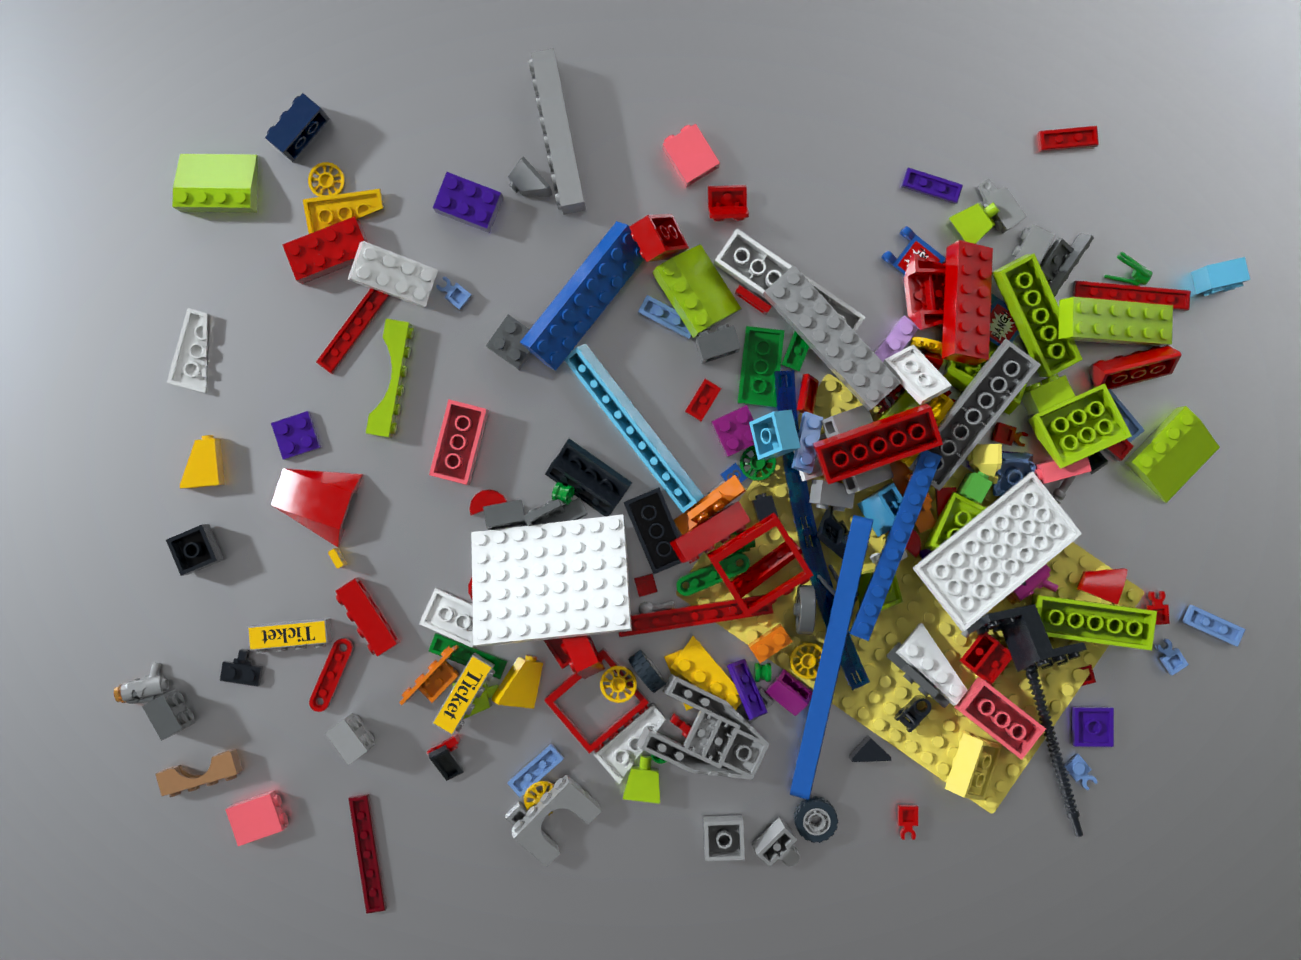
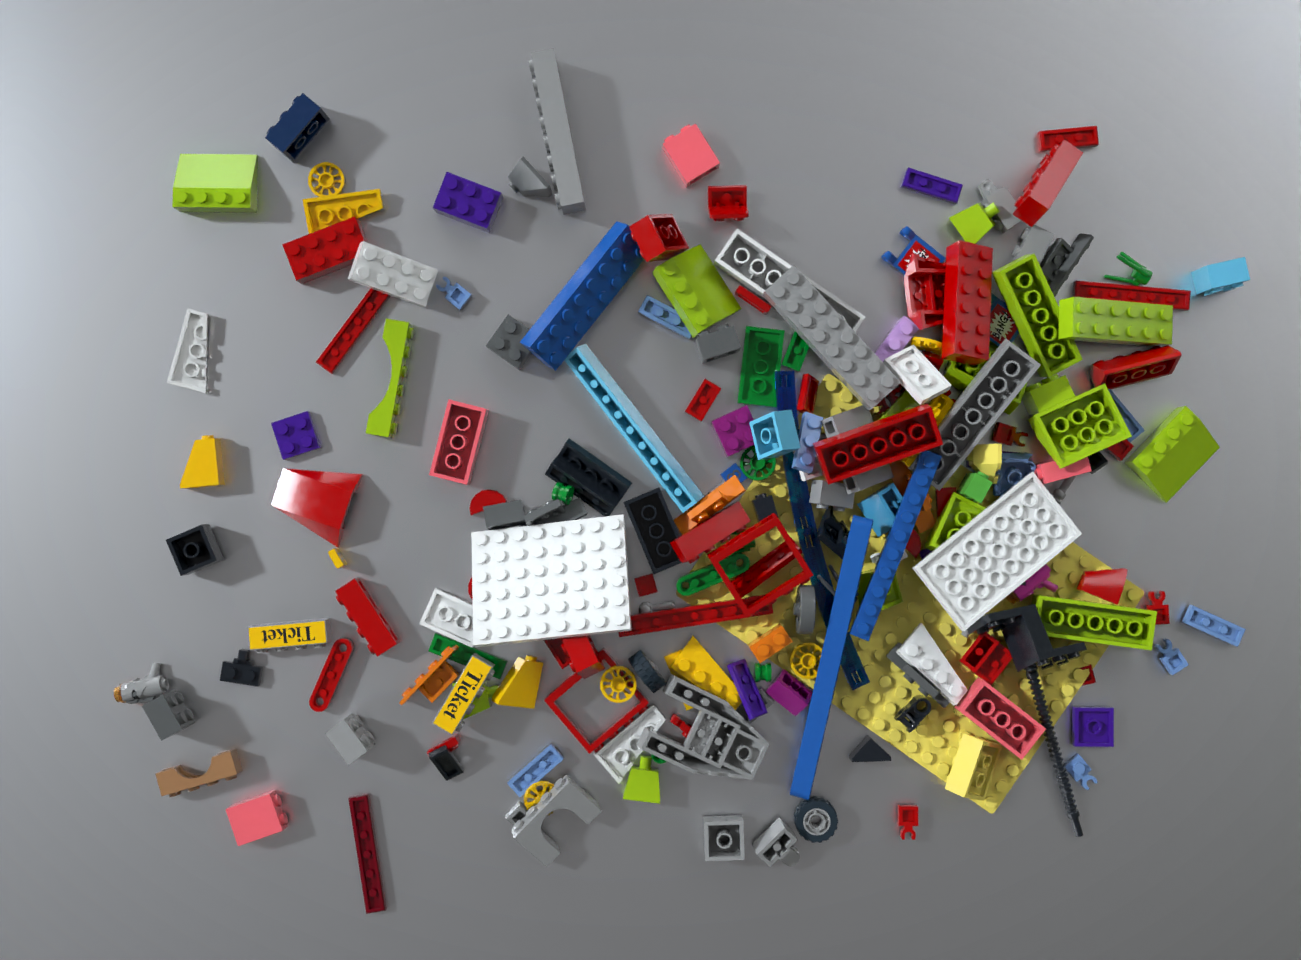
none -> brick [1013,140,1083,227]

